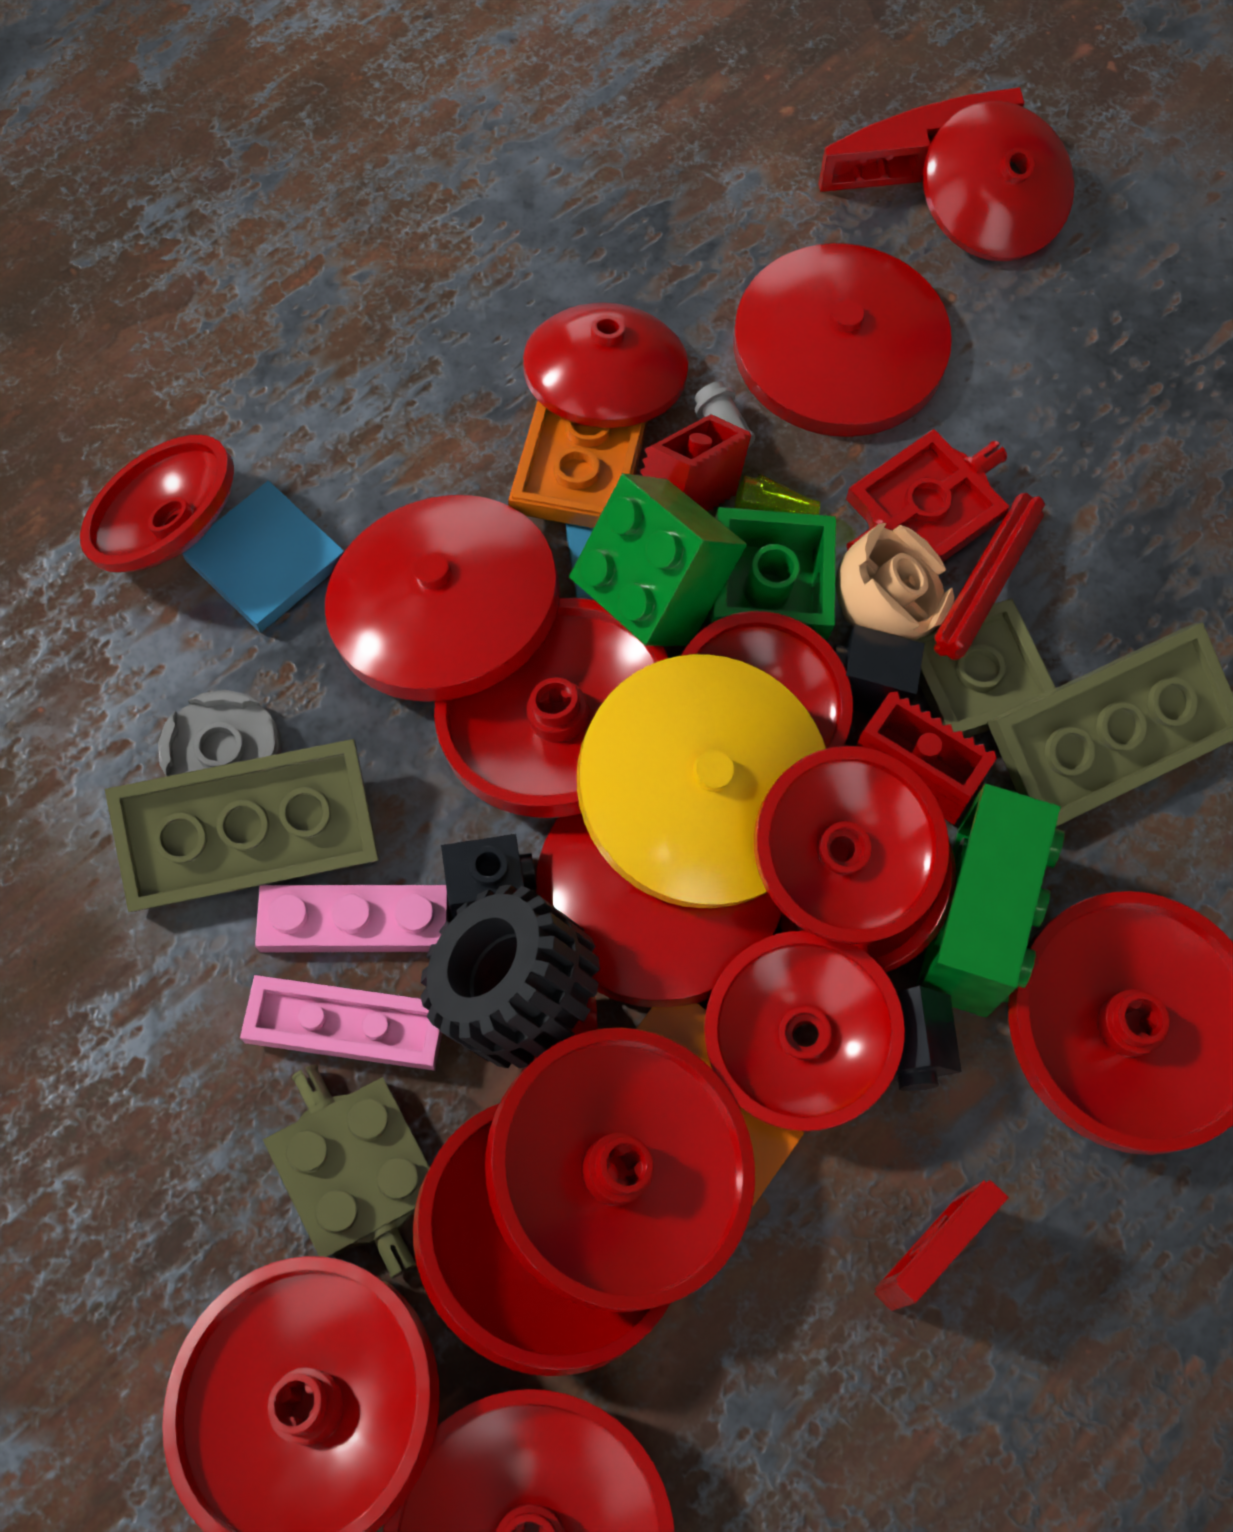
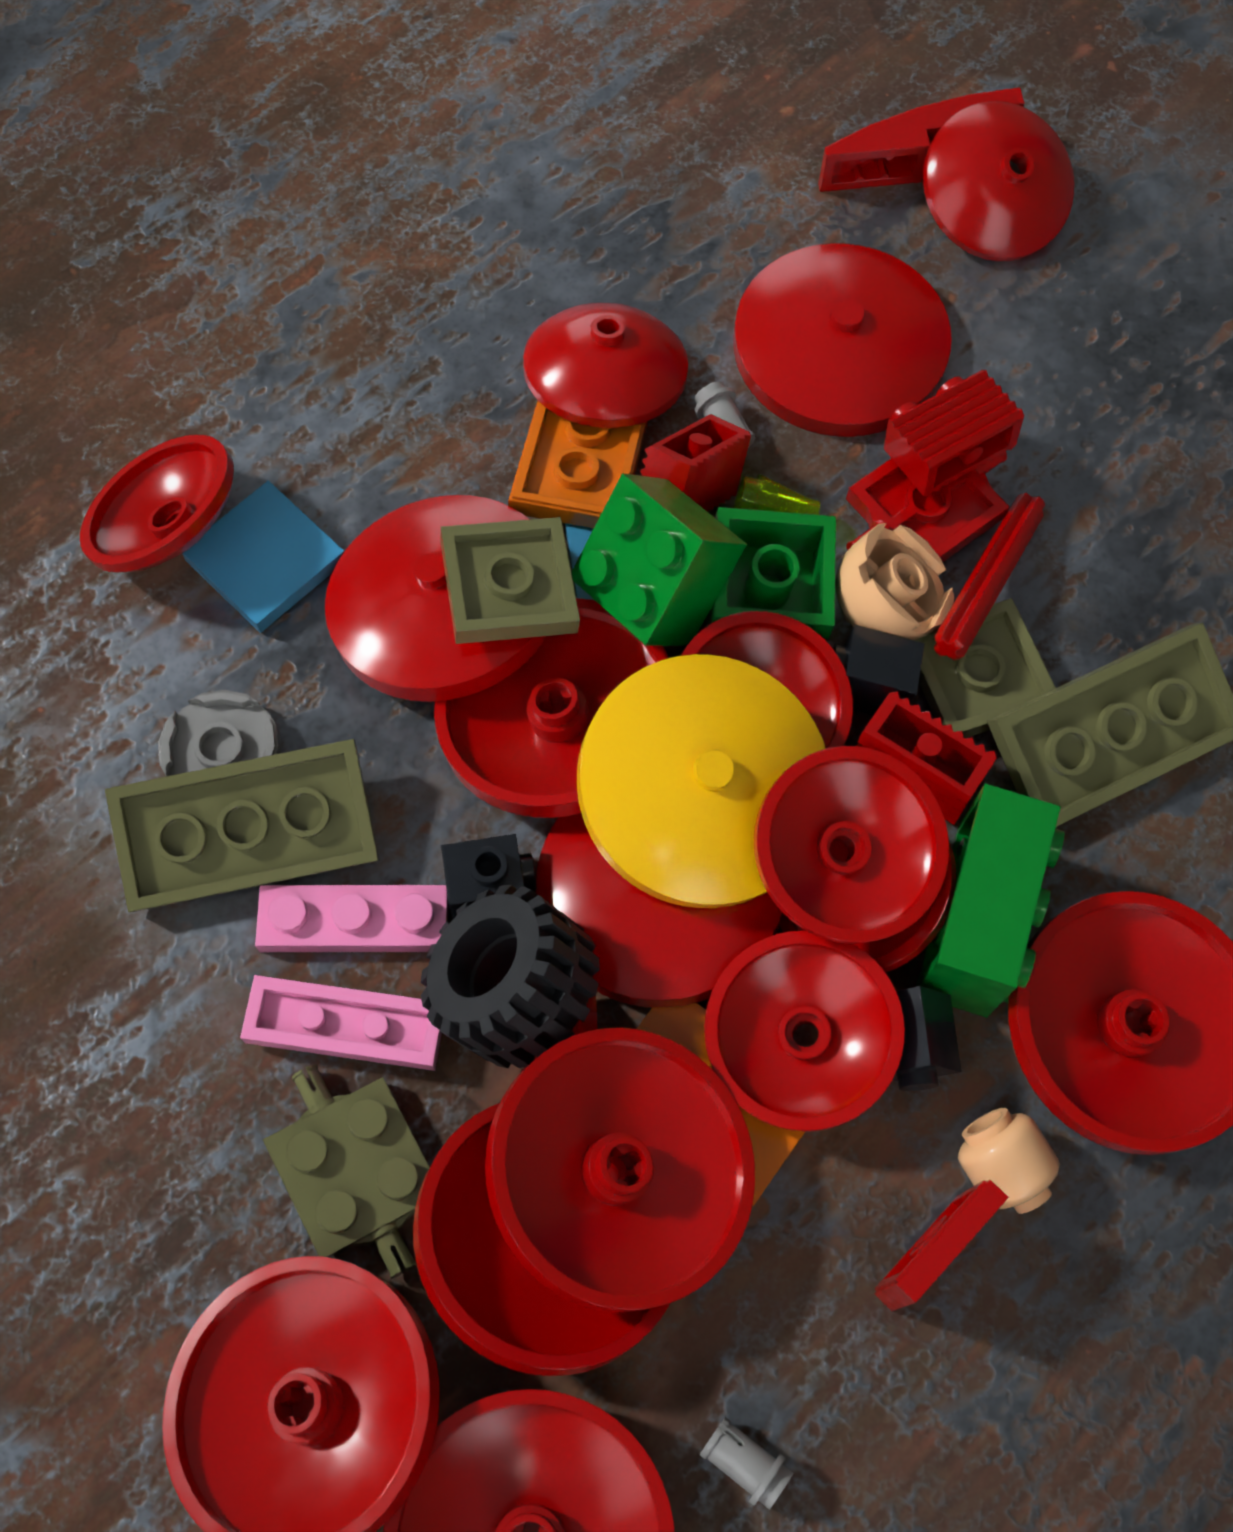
none -> olive plate [440,517,580,644]
none -> light grey pin [700,1417,794,1510]
none -> red brick [884,370,1024,497]
none -> light nougat head [958,1108,1060,1214]

